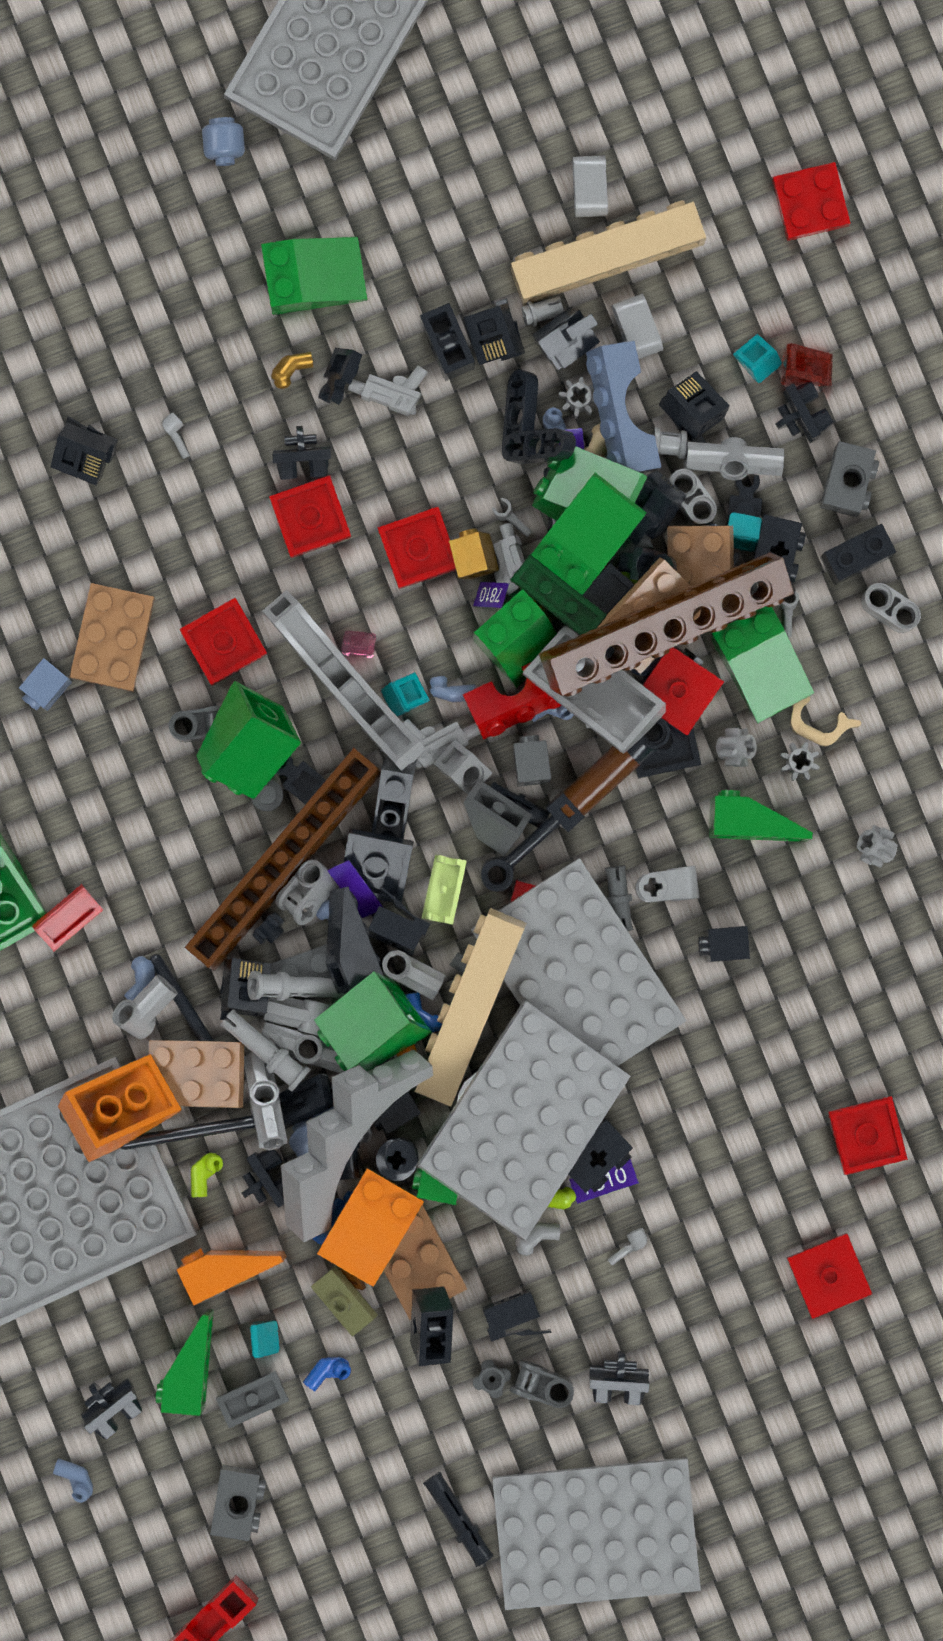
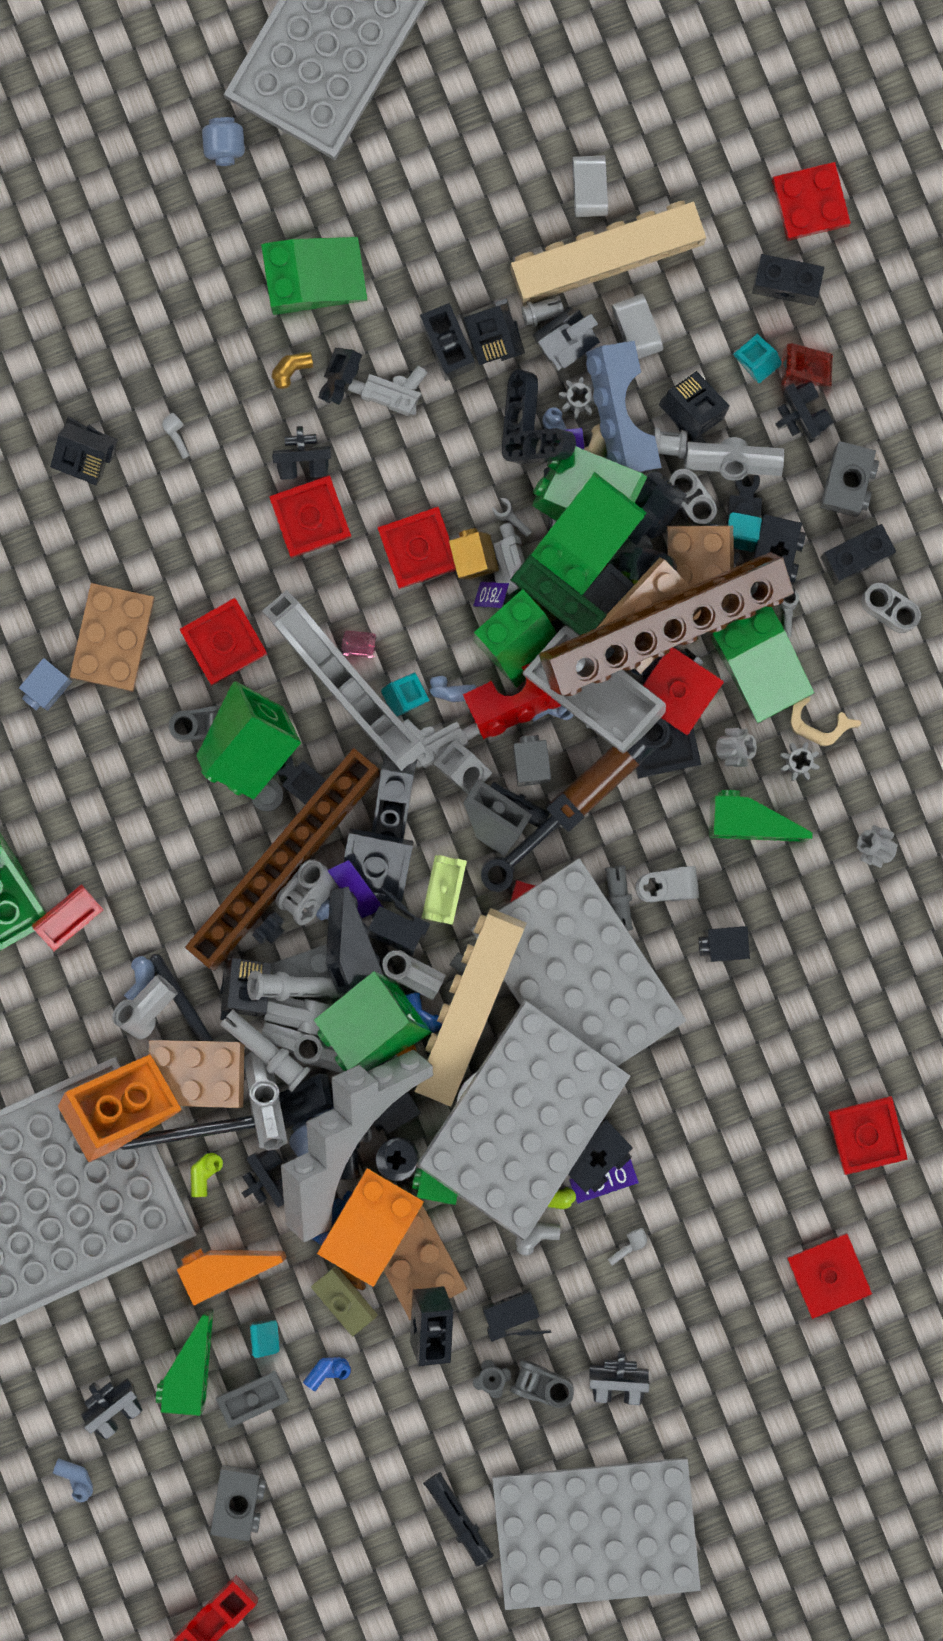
none -> black brick [752,254,825,306]

